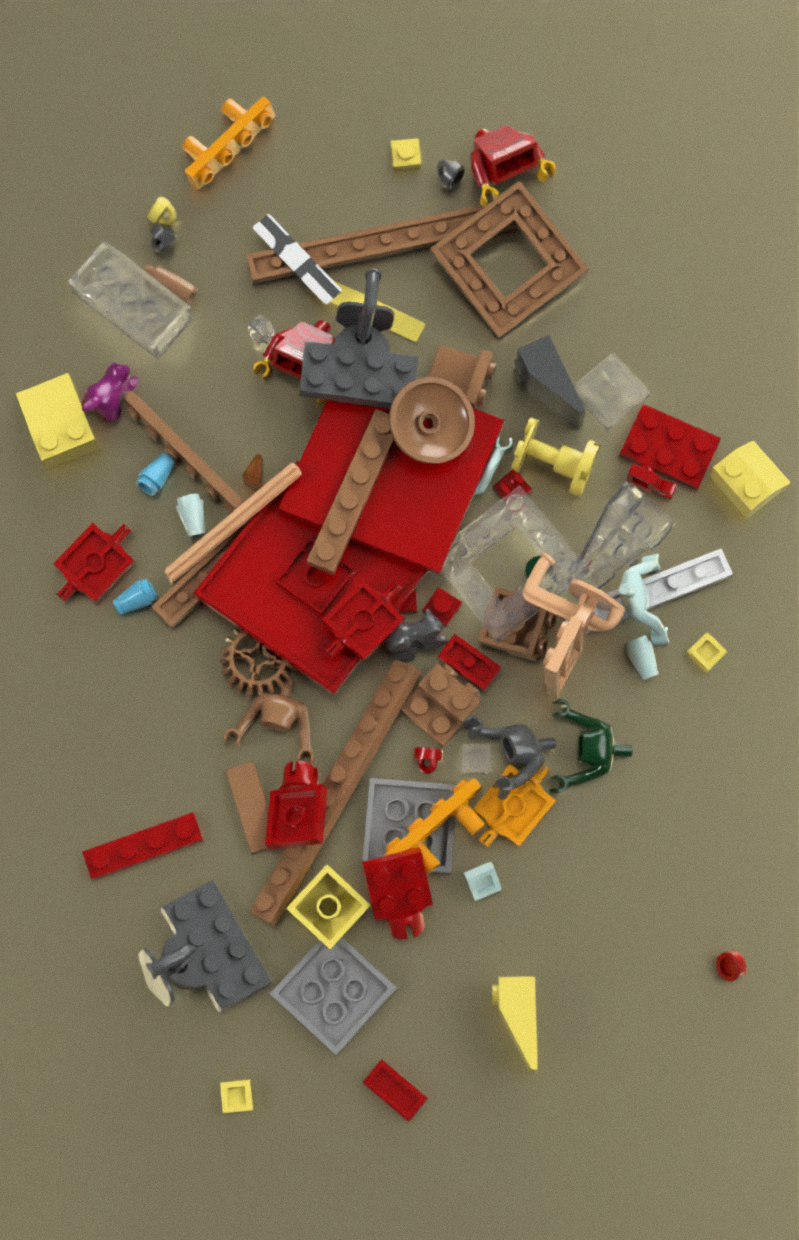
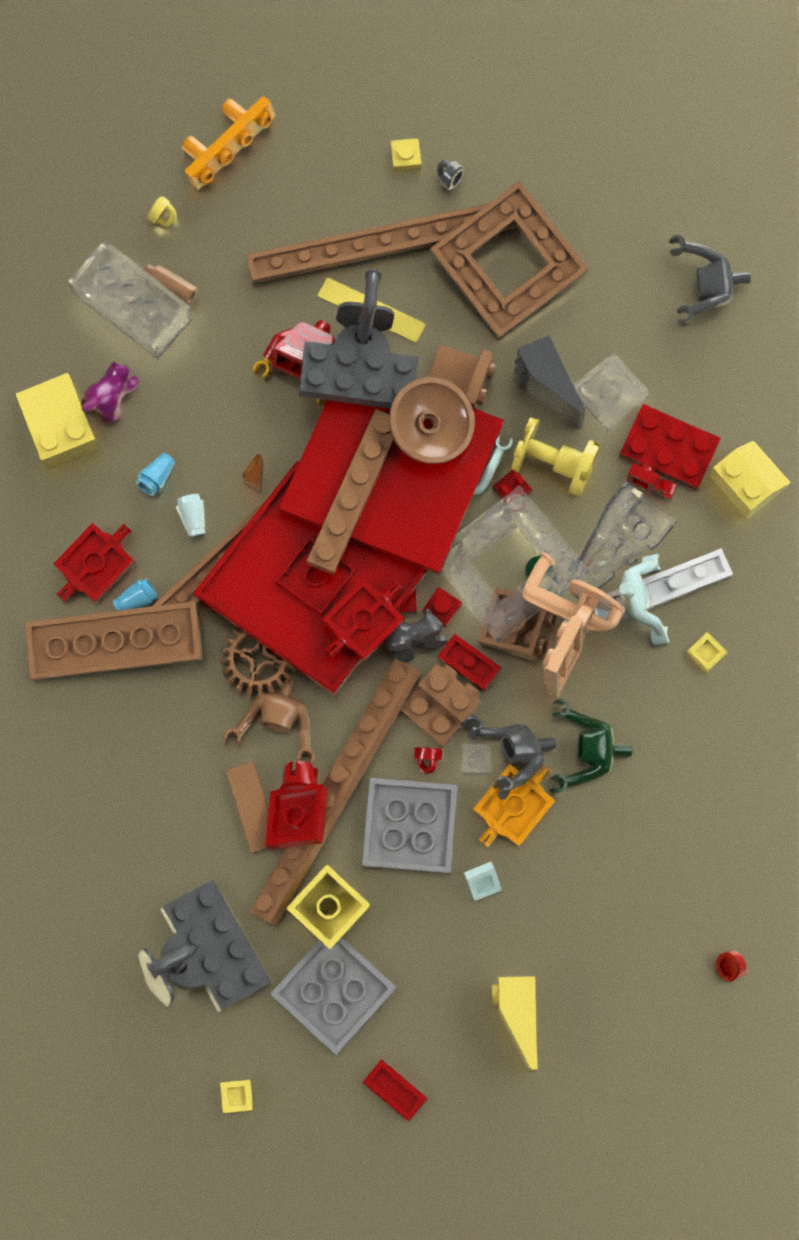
red plate [82,812,204,881] -> none
medium nougat plate [124,391,244,514] -> none
dark grey tile [150,222,178,252] -> none
light nougat axle [165,463,302,582] -> none
clear plate [248,314,275,344] -> none
sticker [253,214,342,304] -> none
red plate [361,847,433,940] -> none
light orange plate [384,777,485,875] -> none
red torso [471,126,556,207] -> none
light aqua cone [625,635,659,680] -> none
none -> medium nougat plate [25,601,203,681]
none -> dark grey piece [669,235,751,326]

